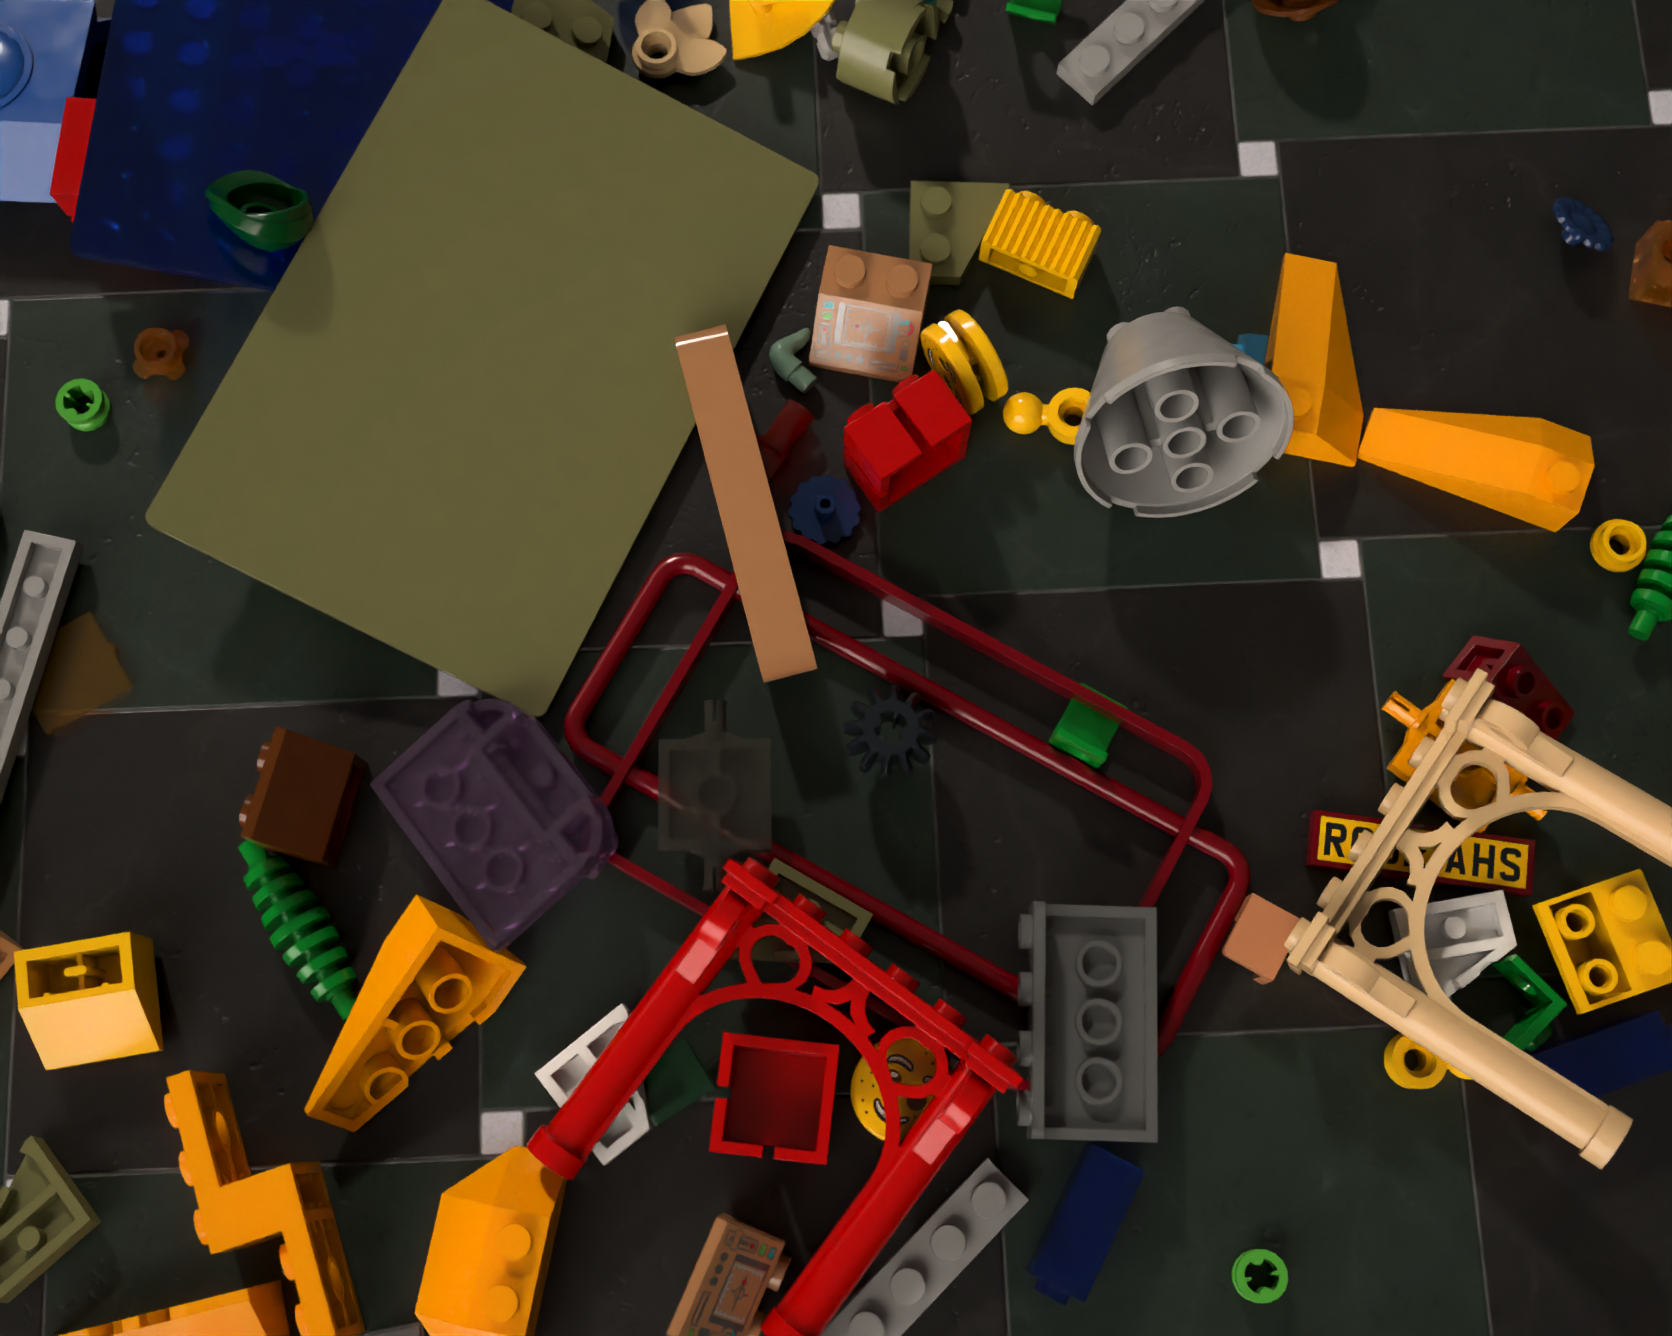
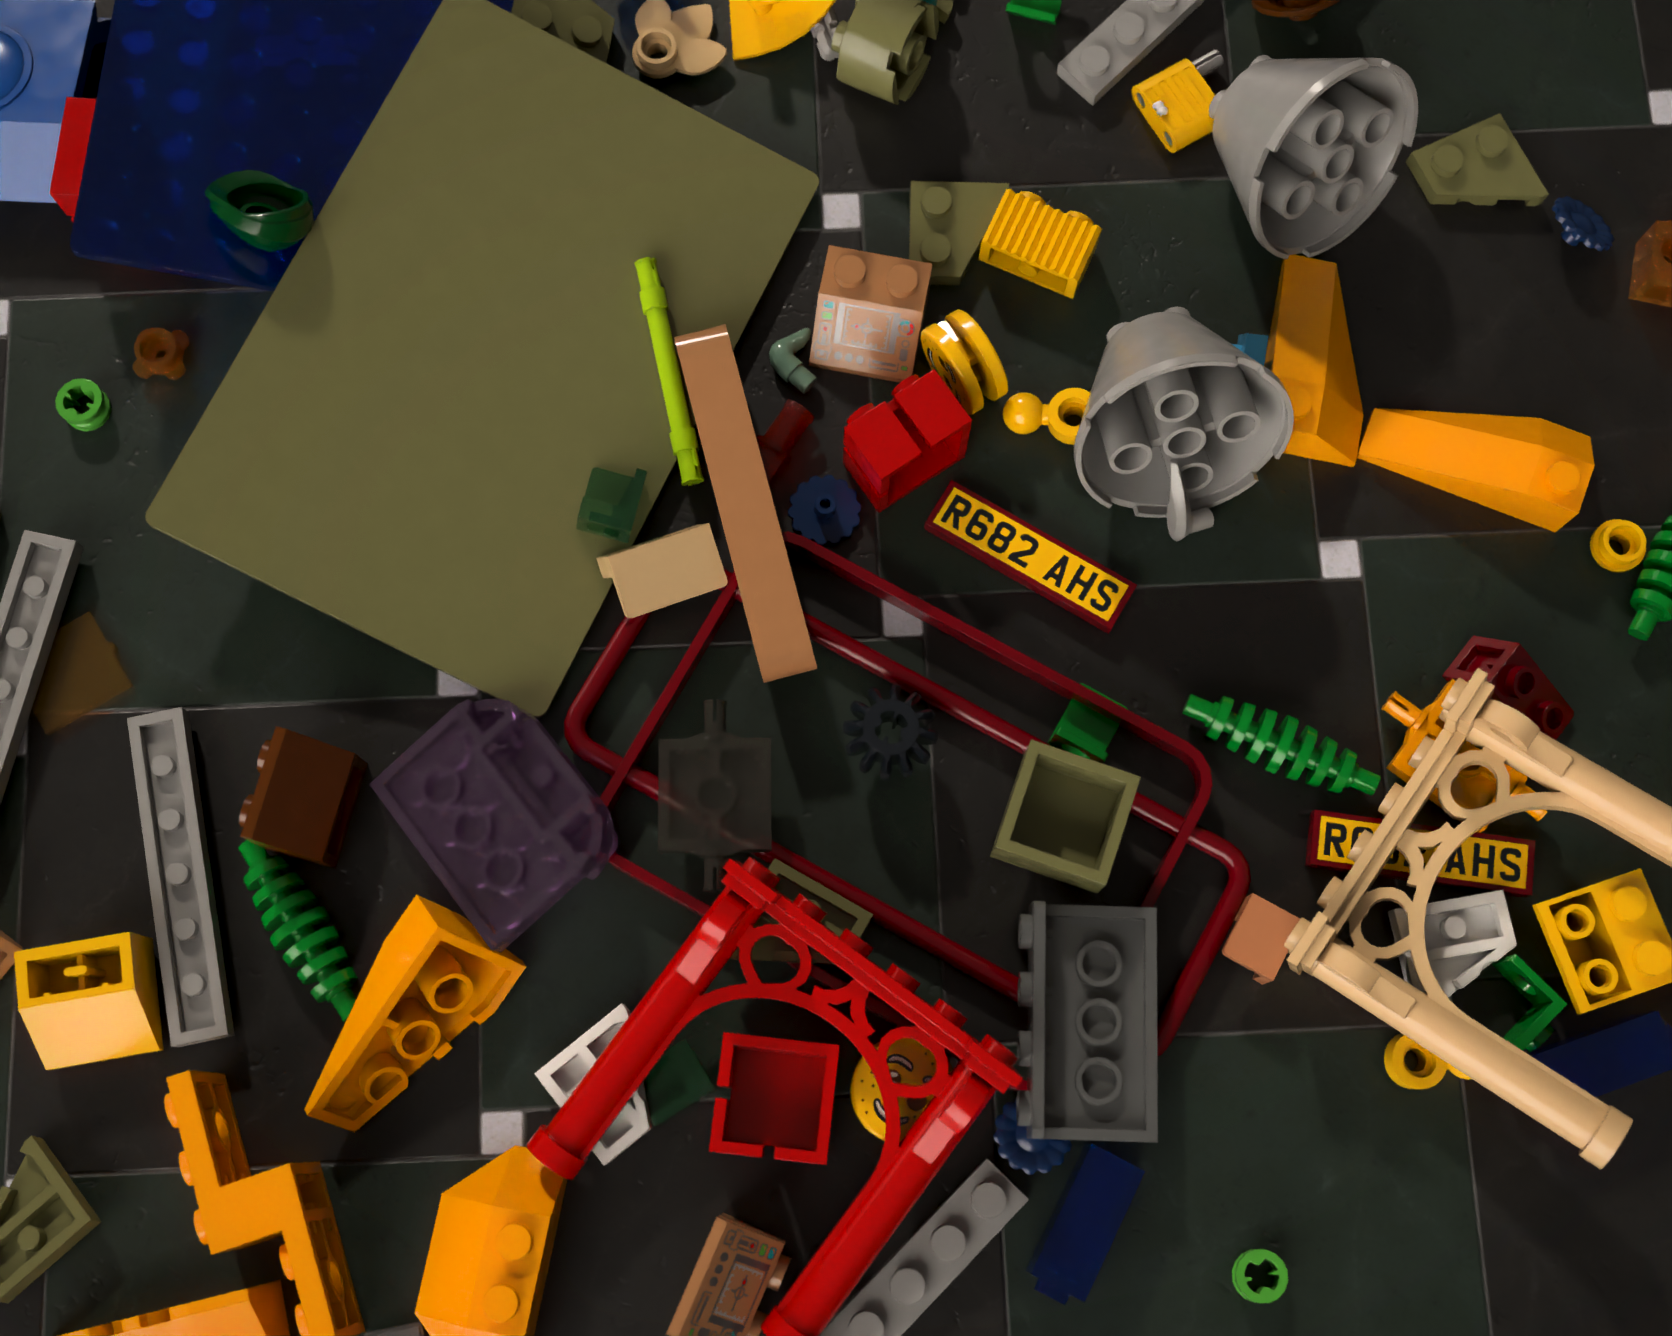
none -> light grey plate [127,707,235,1048]
none -> clear green panel [576,467,647,543]
none -> tan panel [596,523,728,618]
none -> lime piece [634,257,704,486]
none -> tile [924,480,1137,634]
none -> olive piece [990,739,1141,894]
none -> dark blue piece [993,1096,1072,1175]
none -> yellow piece [1132,49,1223,153]
none -> light grey bar [1166,459,1214,542]
none -> green piece [1182,694,1381,796]
none -> light grey cone [1209,55,1418,260]
none -> olive wing [1406,113,1549,206]

